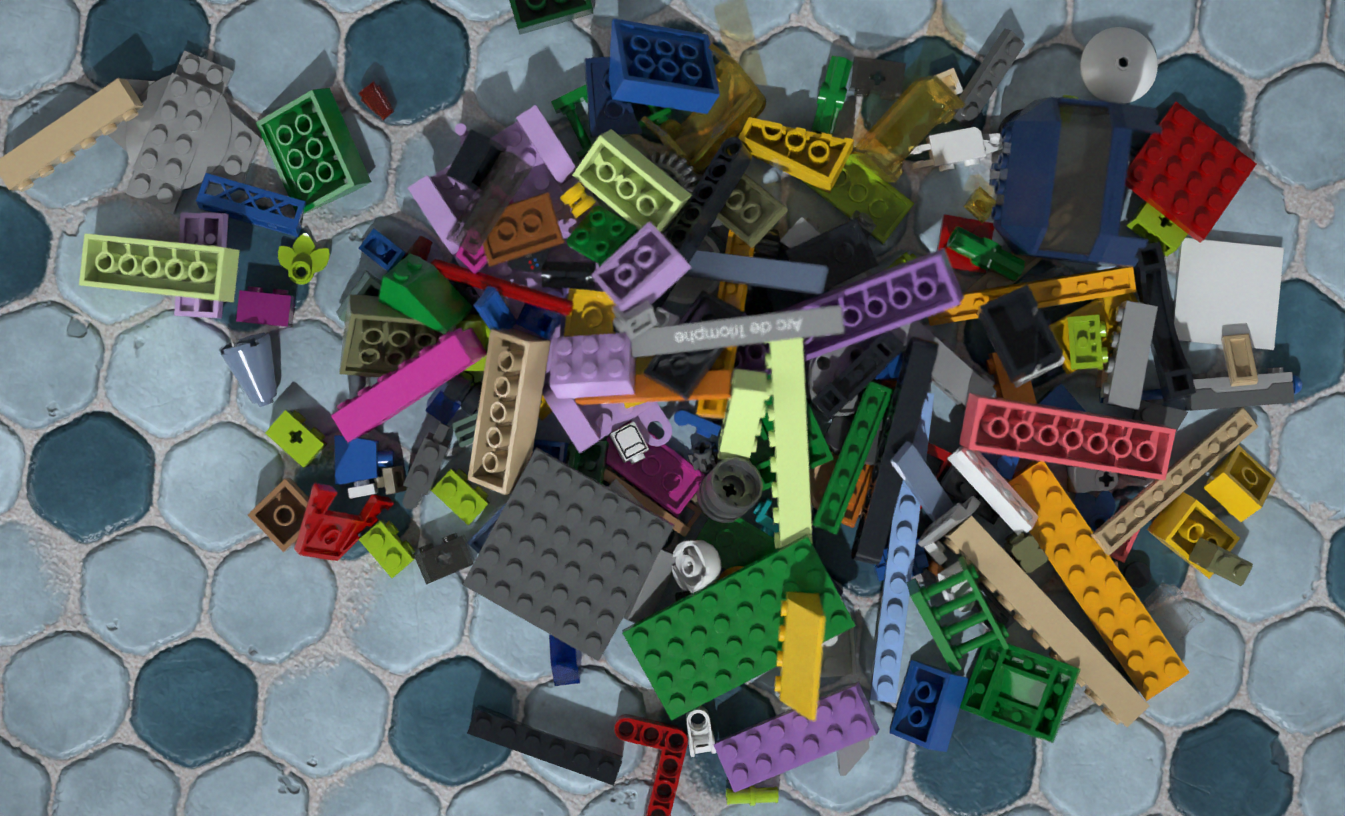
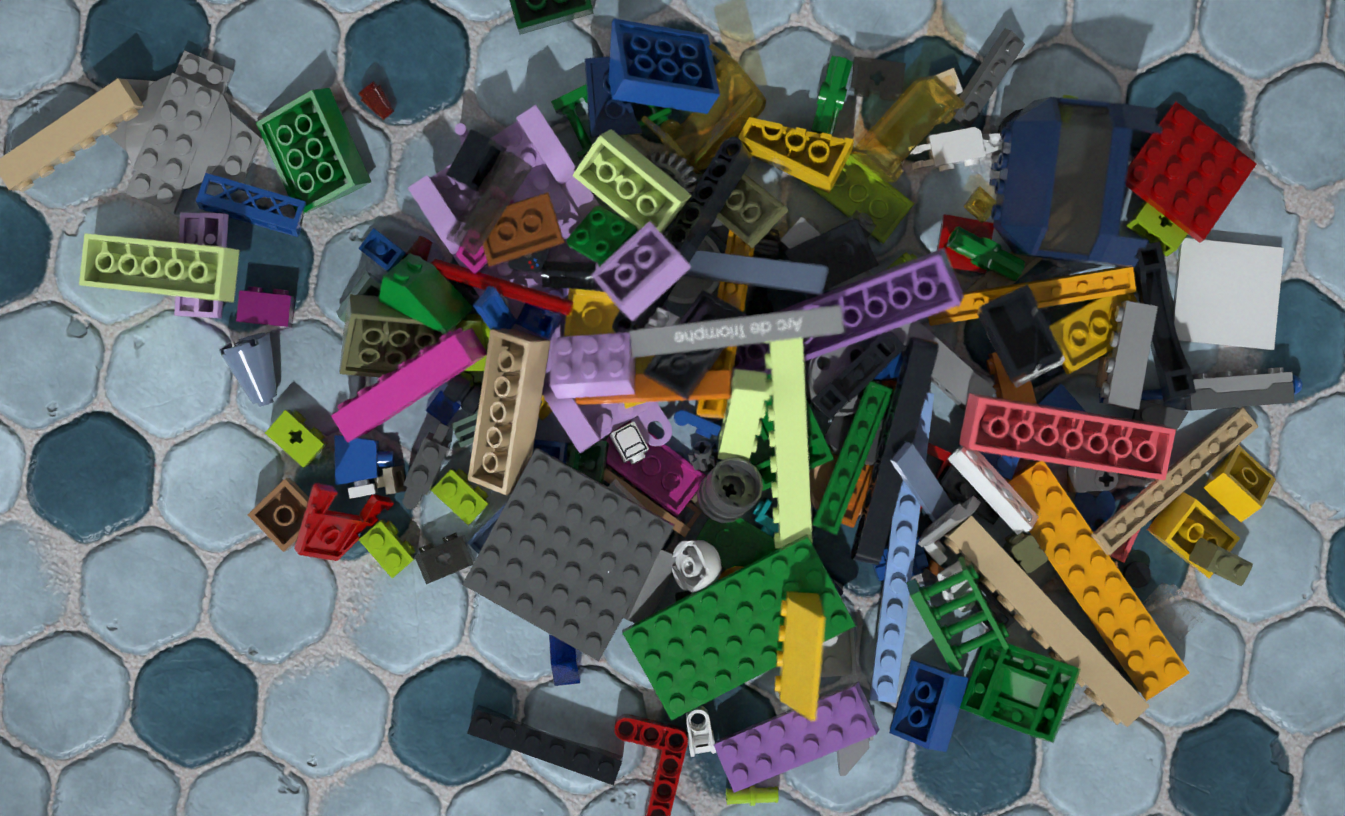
lime plate [278,233,330,285] -> none
yellow wheel [560,182,596,218] -> none
light grey bracket [613,301,658,340] -> none
lime bracket [1068,315,1108,370] -> none
white dish [1080,27,1158,104] -> none
tan tile [1221,333,1258,387] -> none

